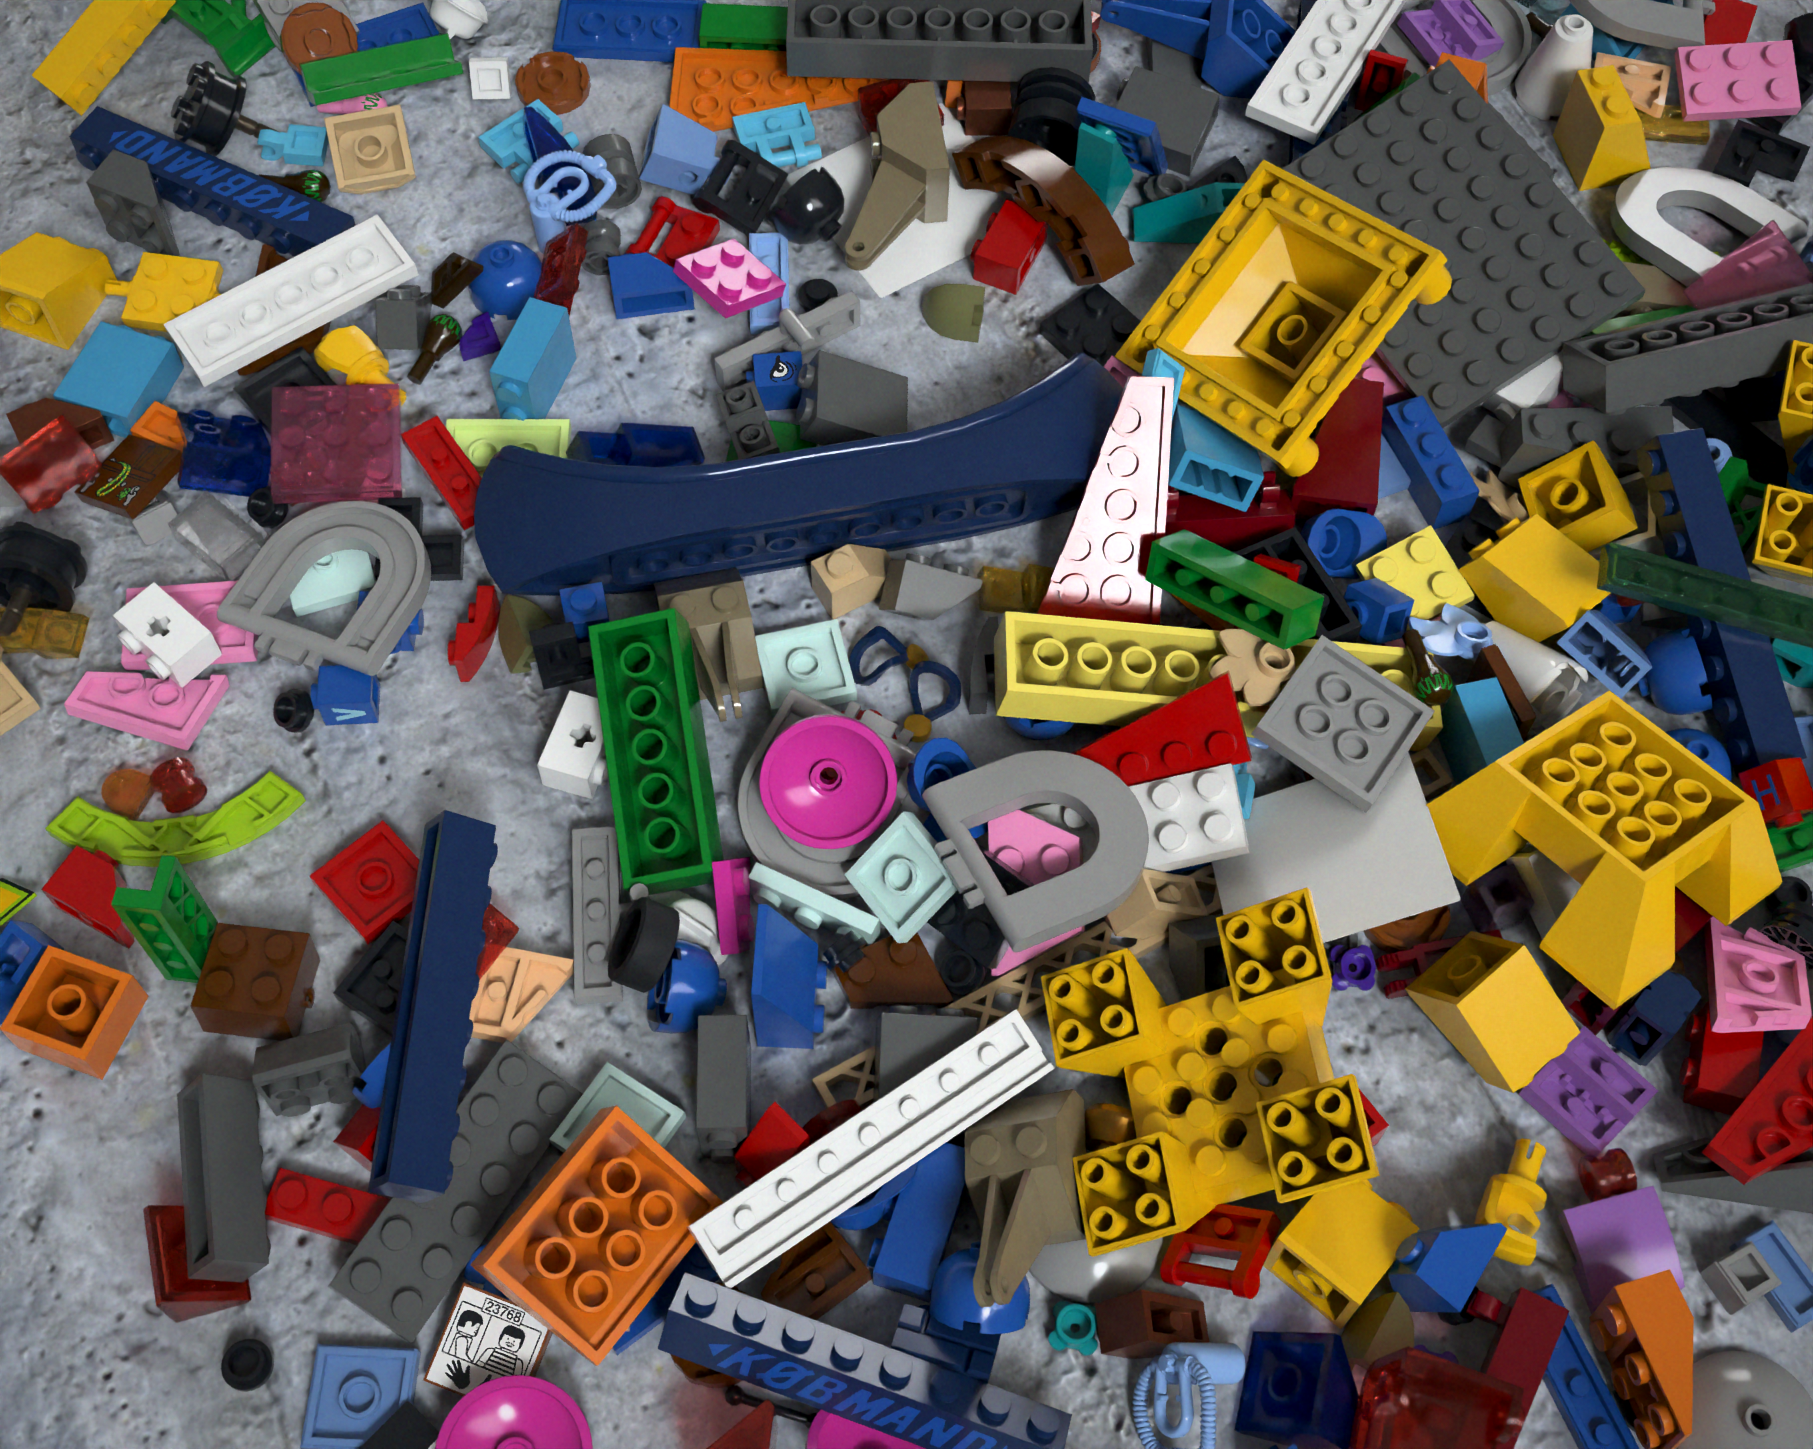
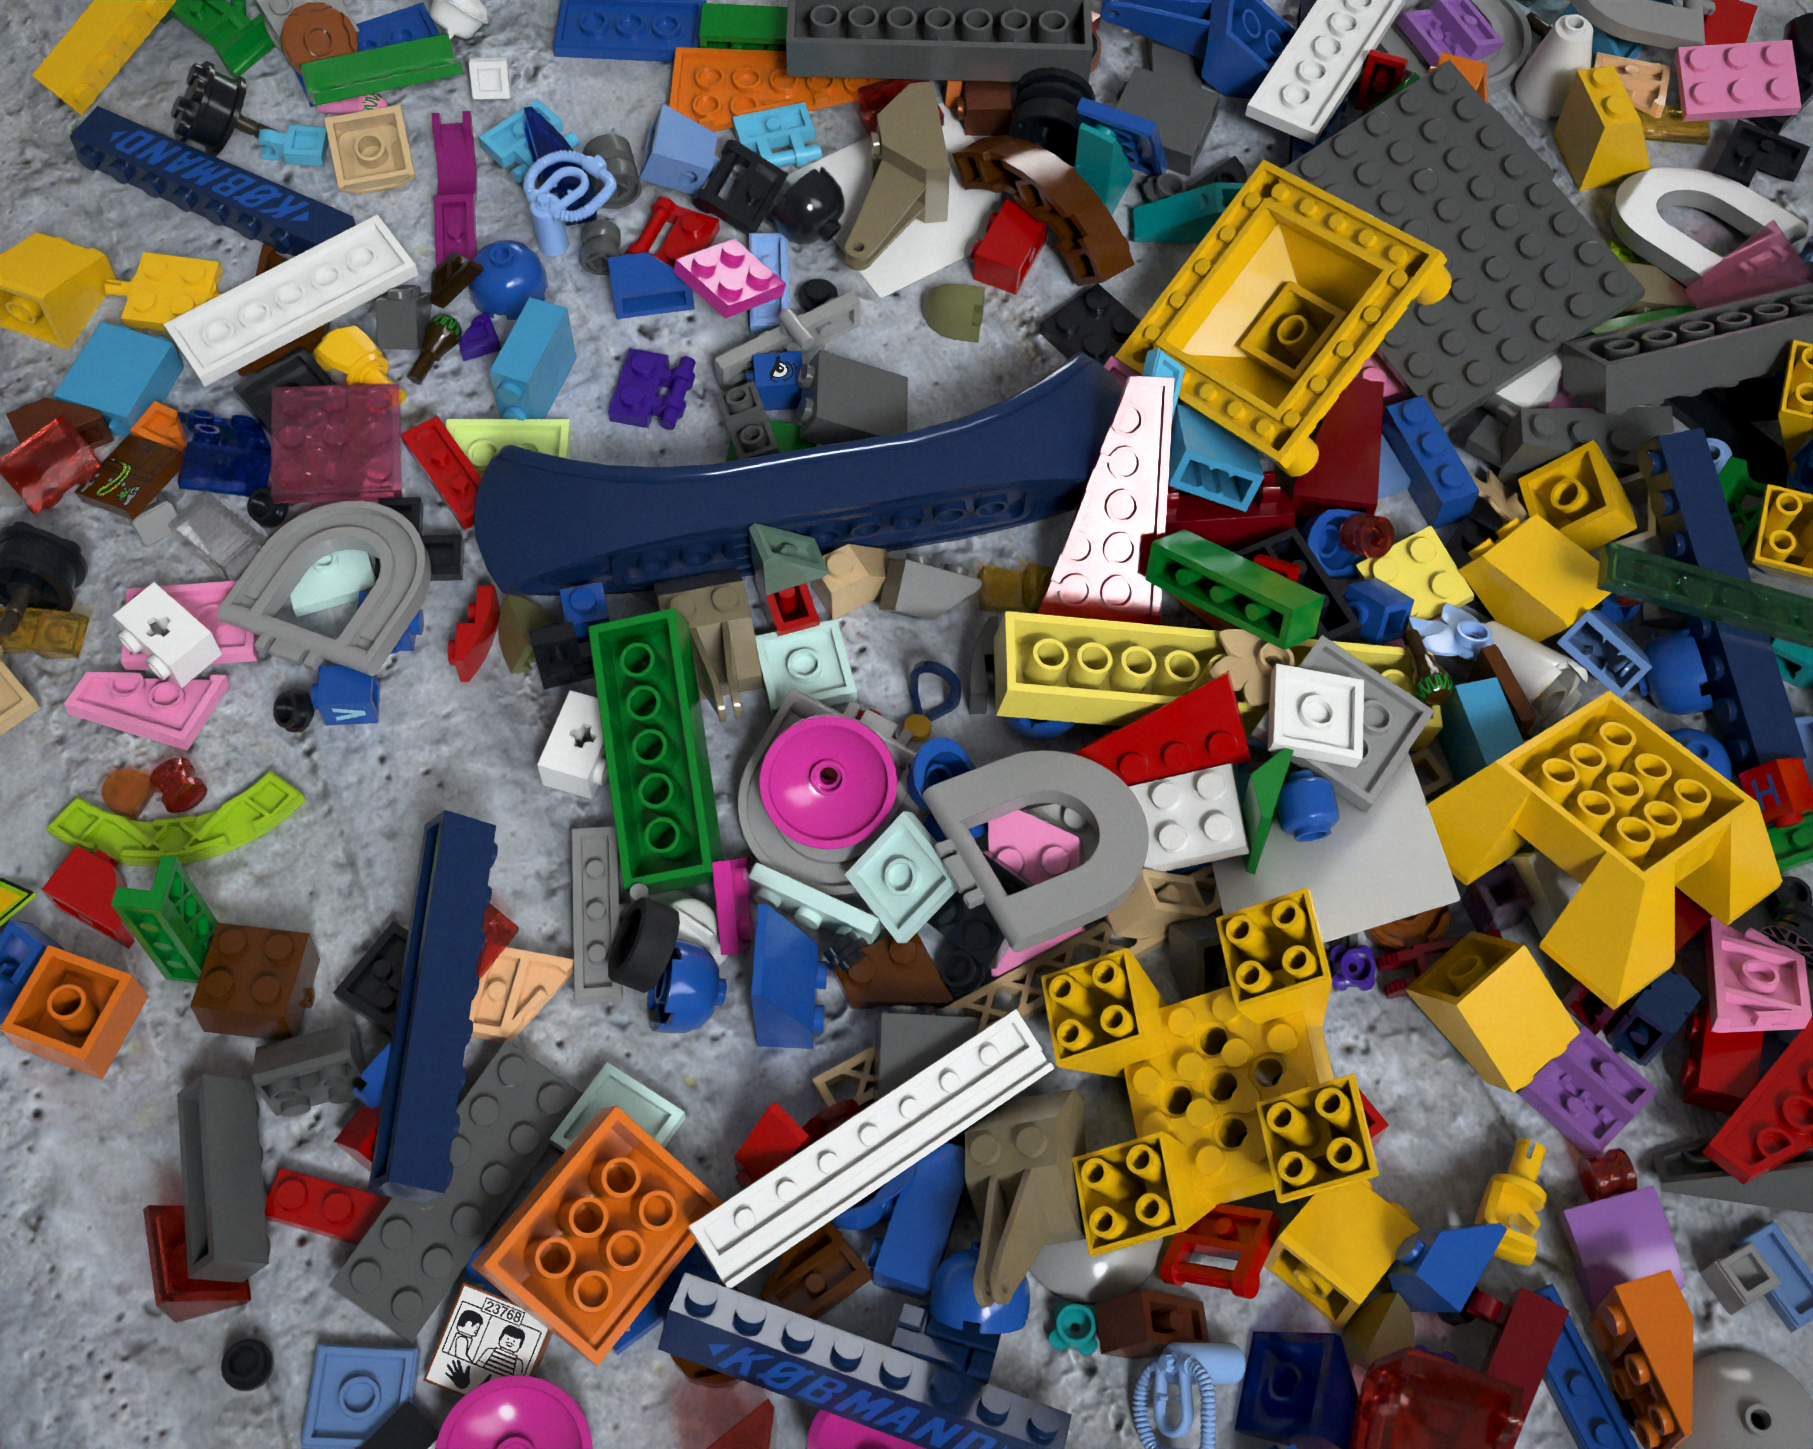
dark grey slope [86,149,180,256] -> none
dark brown piece [259,169,331,203] -> none
red plate [310,820,419,945] -> none
dark orange tile [515,51,591,115] -> none
clear red bracket [534,223,588,316] -> none
clear blue slope [566,423,705,467] -> none
dark grey brick [696,1015,751,1164] -> none
black hinge [725,1385,817,1429] -> none
dark blue piece [849,626,929,686] -> none
pearl gold cone [1085,1103,1137,1152] -> none
none -> magenta piece [432,111,477,267]
none -> dark purple plate [608,348,696,430]
none -> sand green slope [749,523,829,596]
none -> red slope [754,568,820,636]
none -> green slope [1242,748,1294,875]
none -> white tile [1268,663,1364,768]
none -> blue head [1276,770,1340,842]
none -> clear red wheel [1340,513,1395,558]

